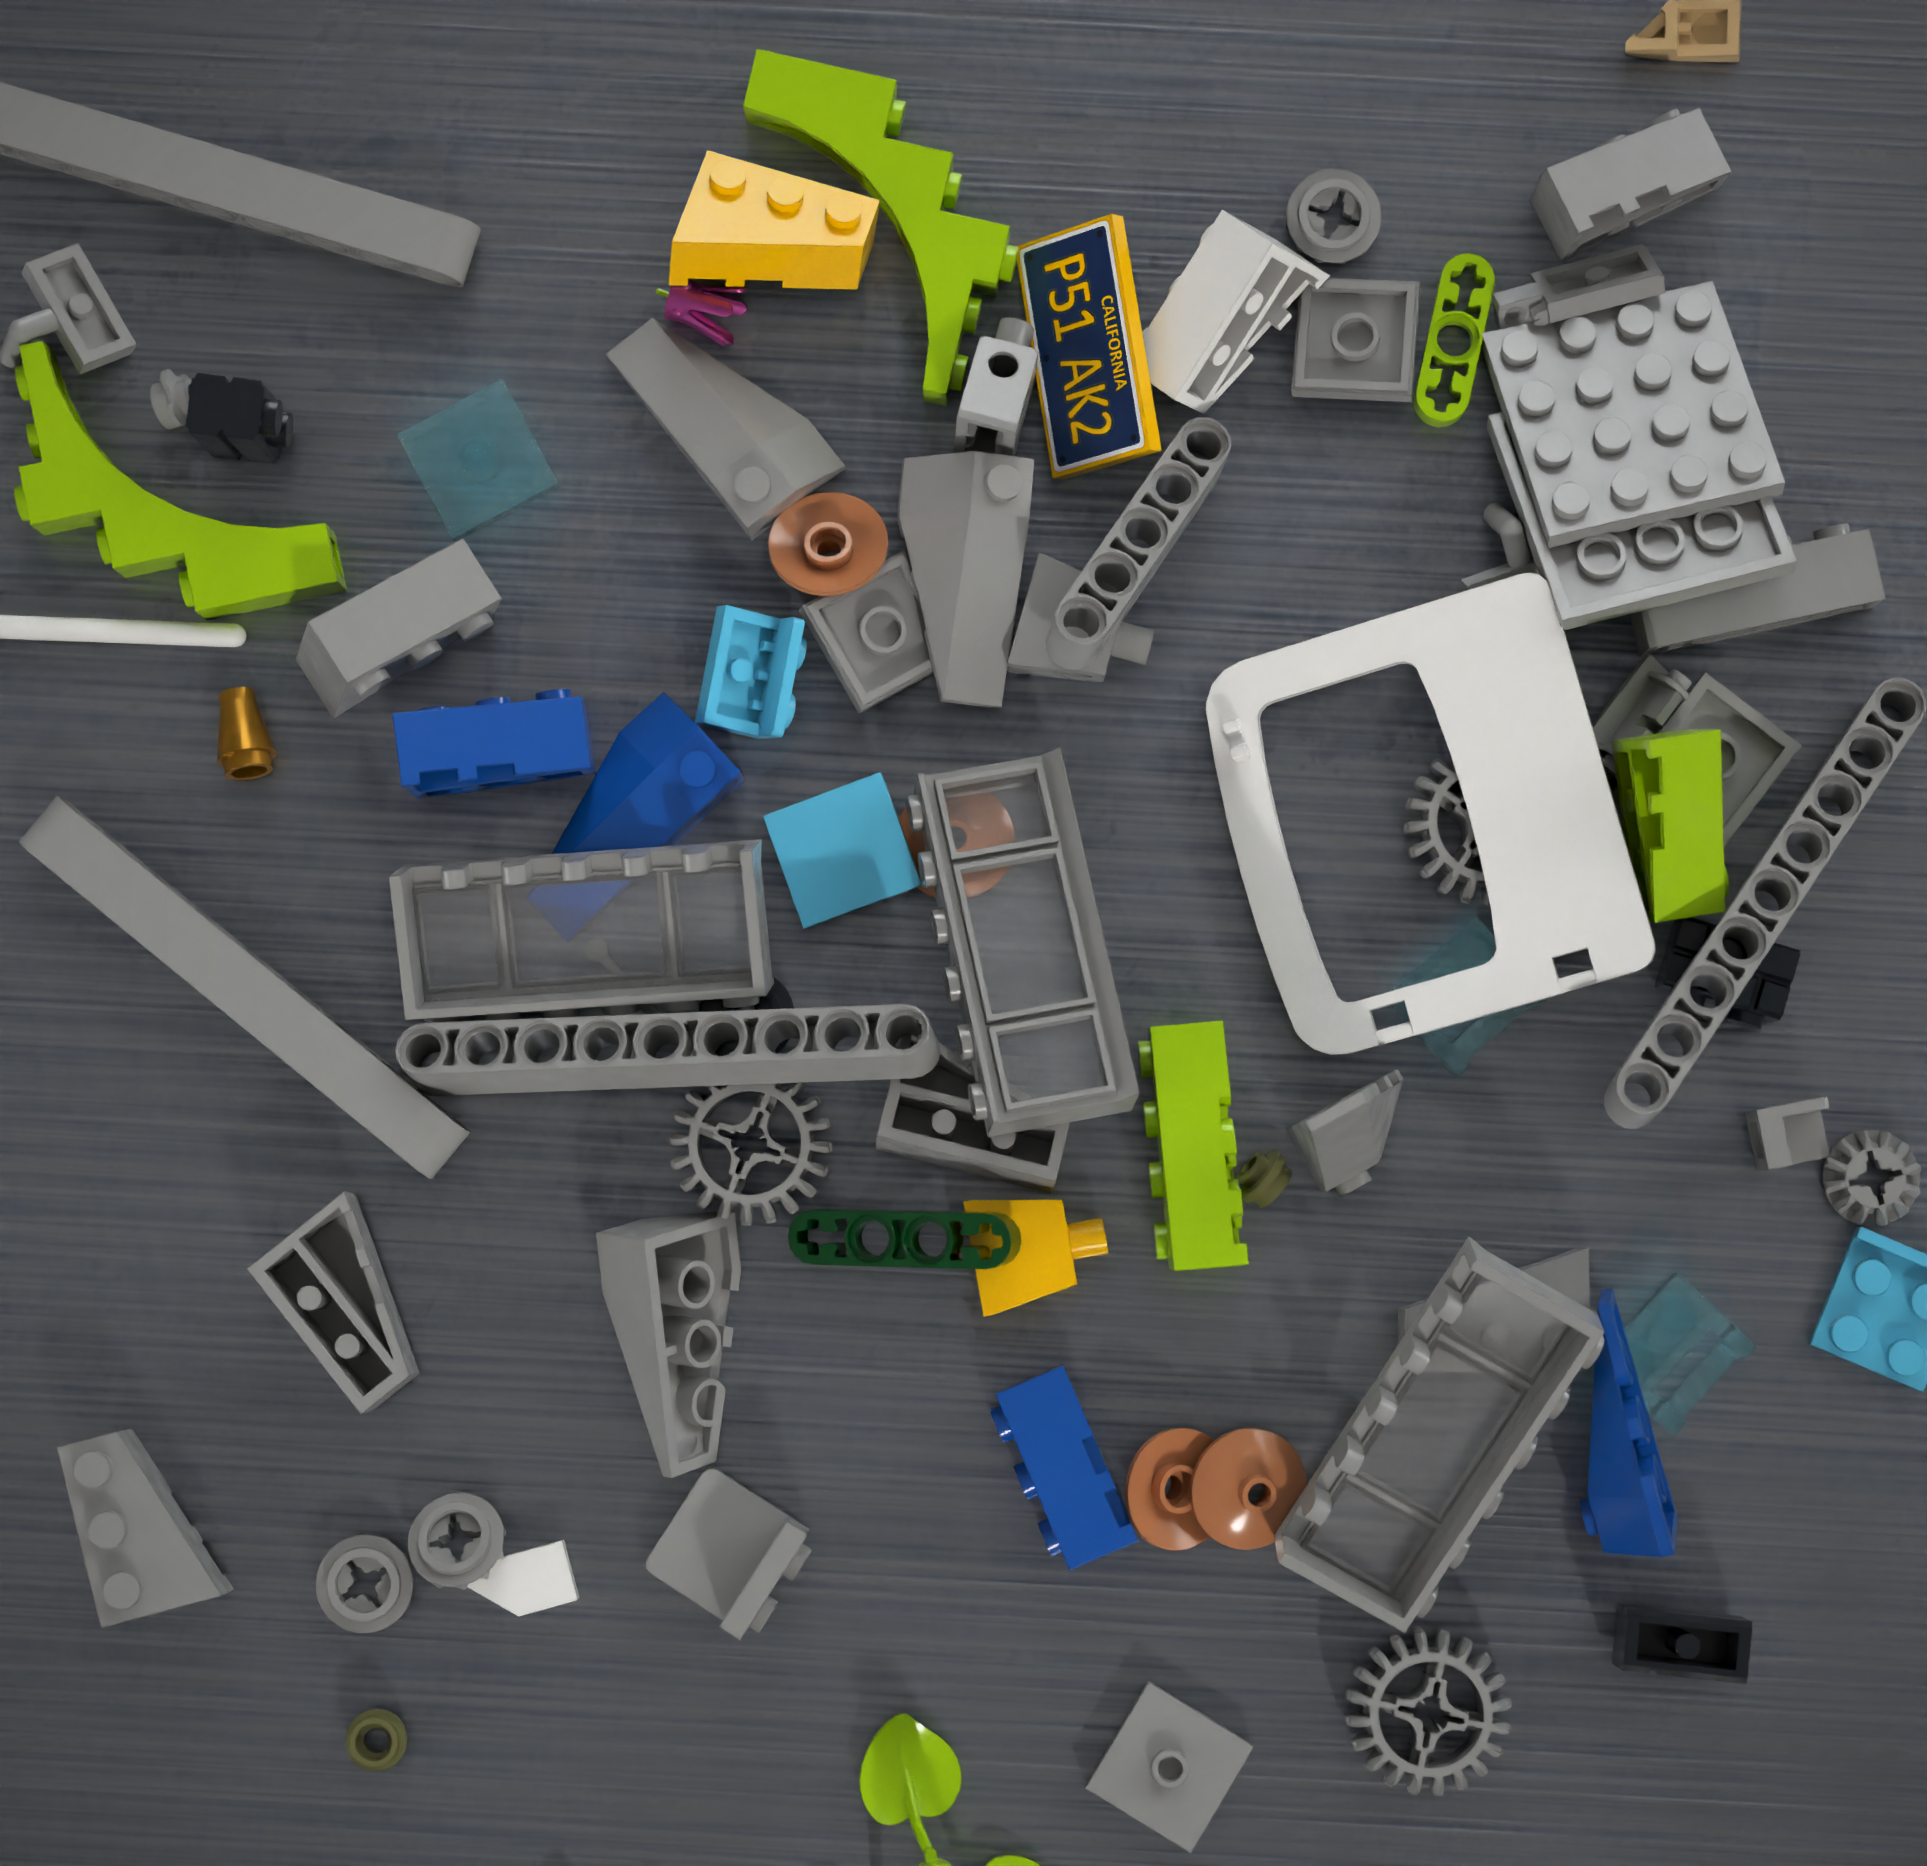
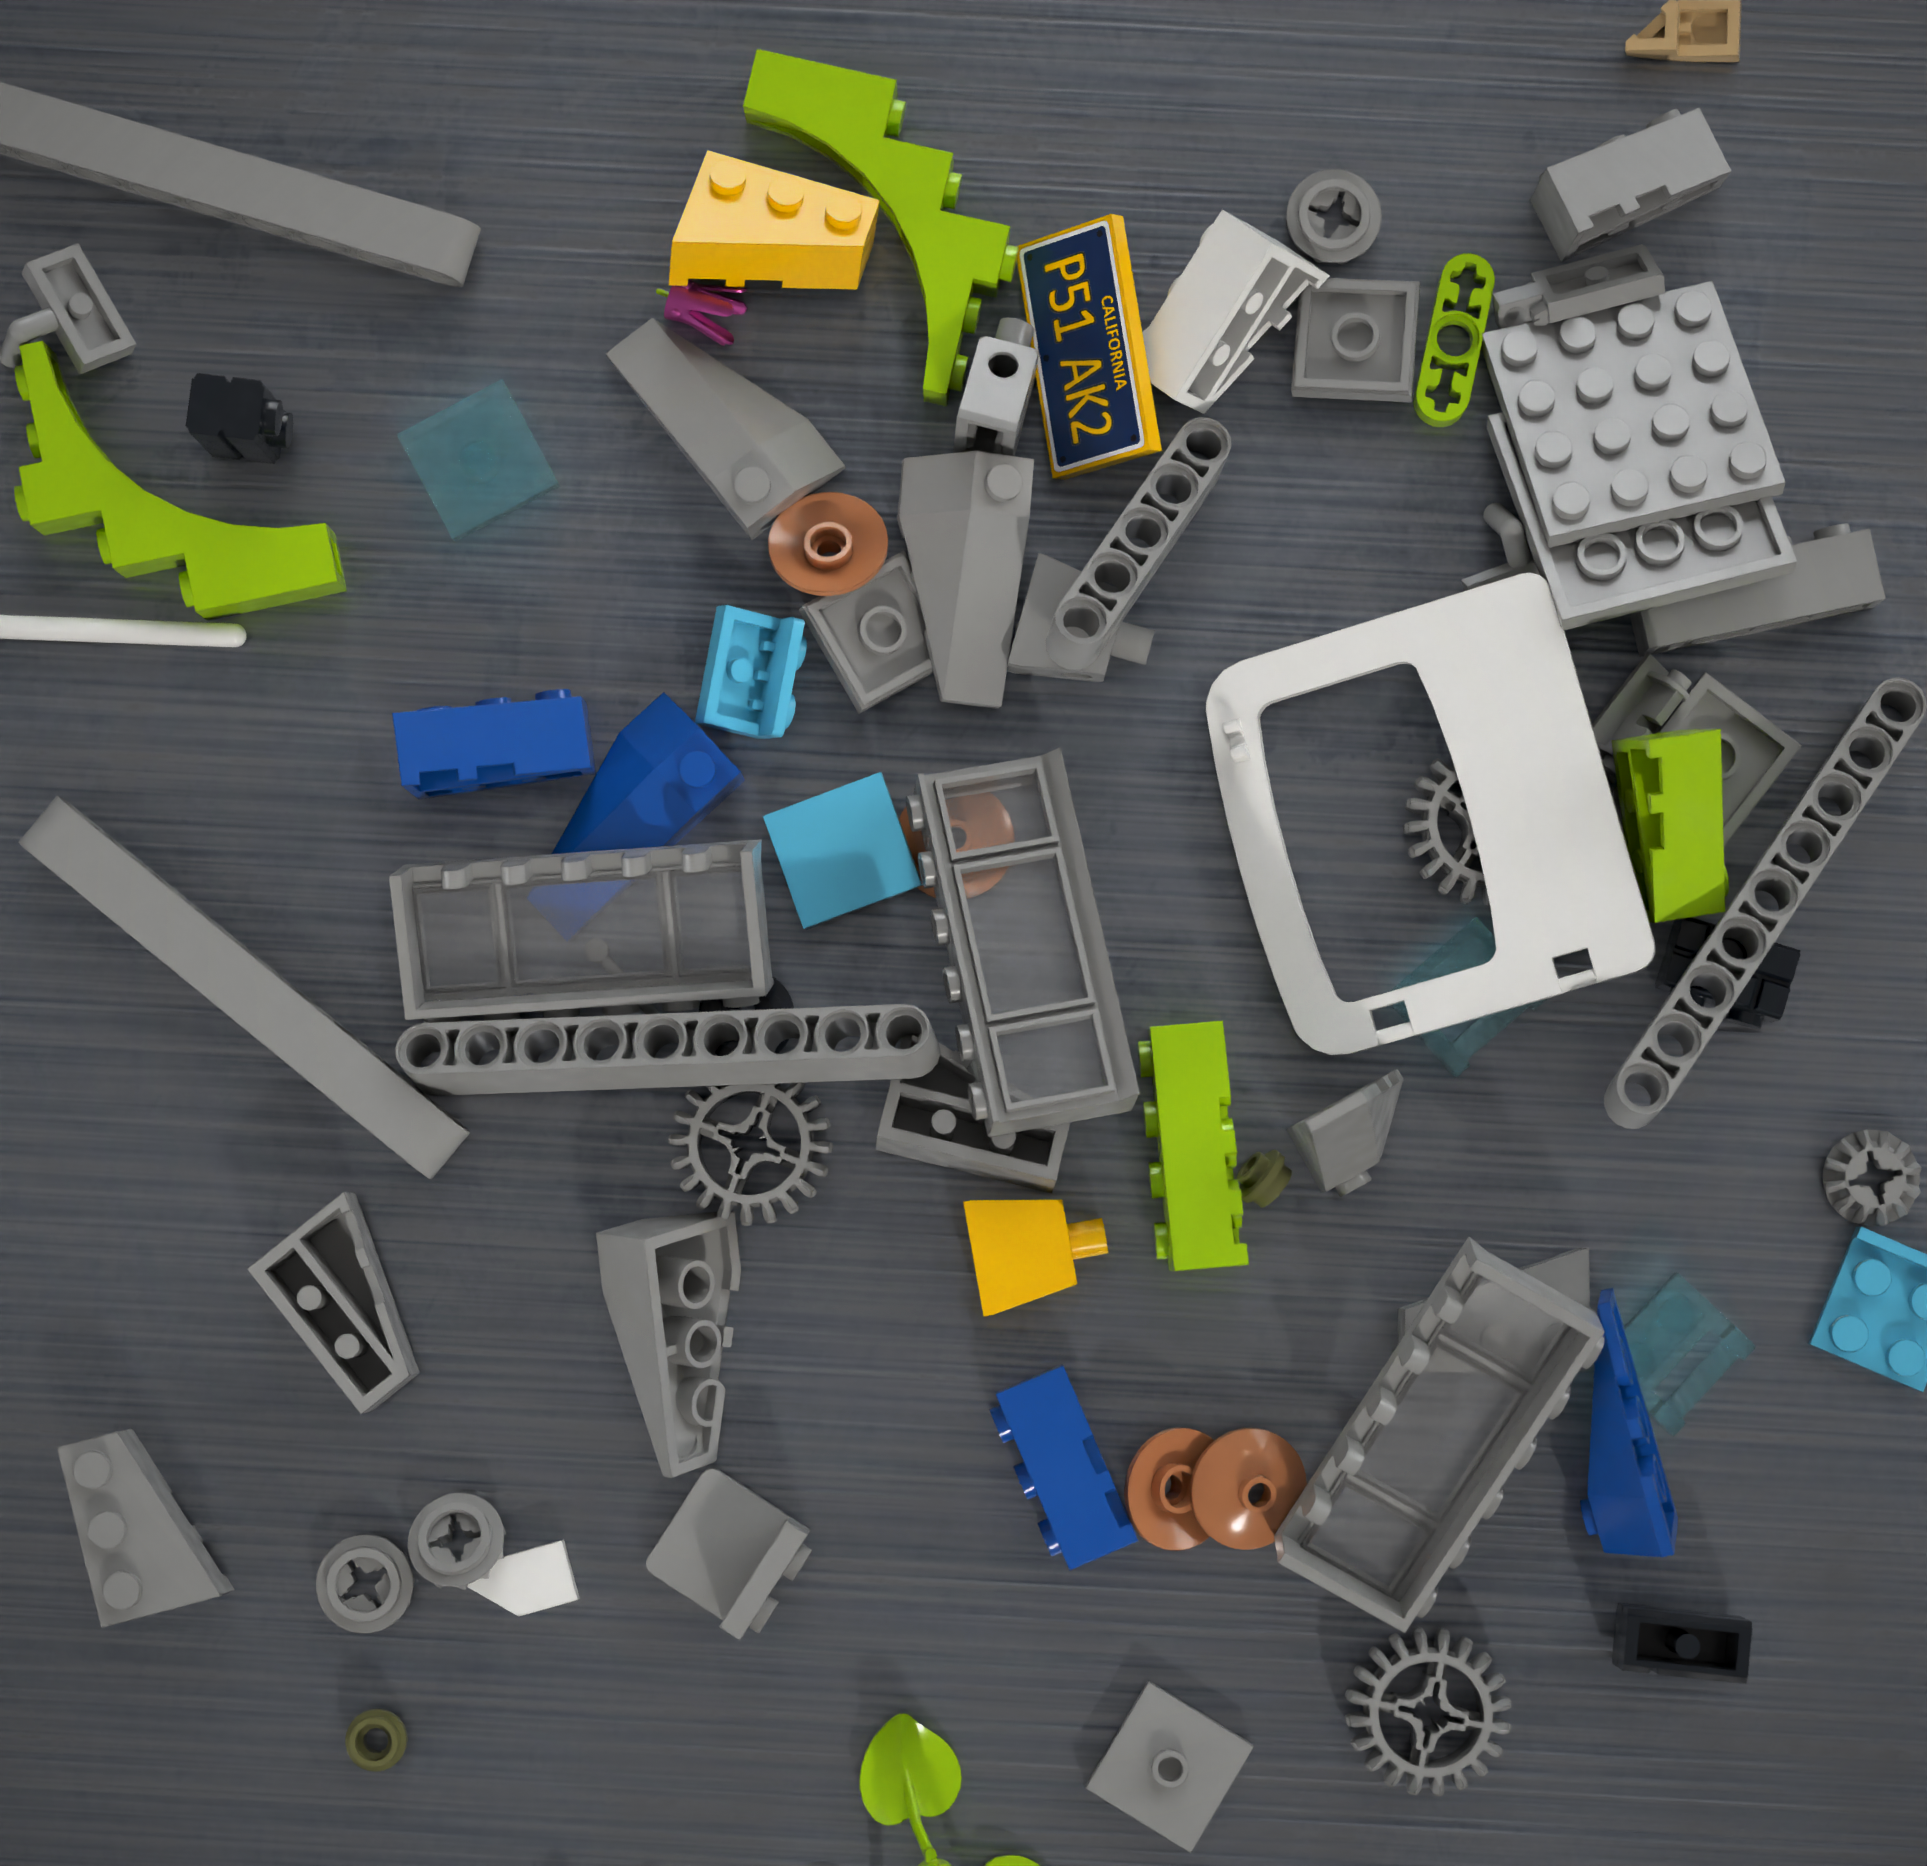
light grey plate [150,369,192,430] -> none
pearl gold cone [217,687,277,780] -> none
light grey wedge [295,539,502,719] -> none
dark green beam [788,1208,1022,1269] -> none
light grey panel [1745,1096,1830,1171] -> none

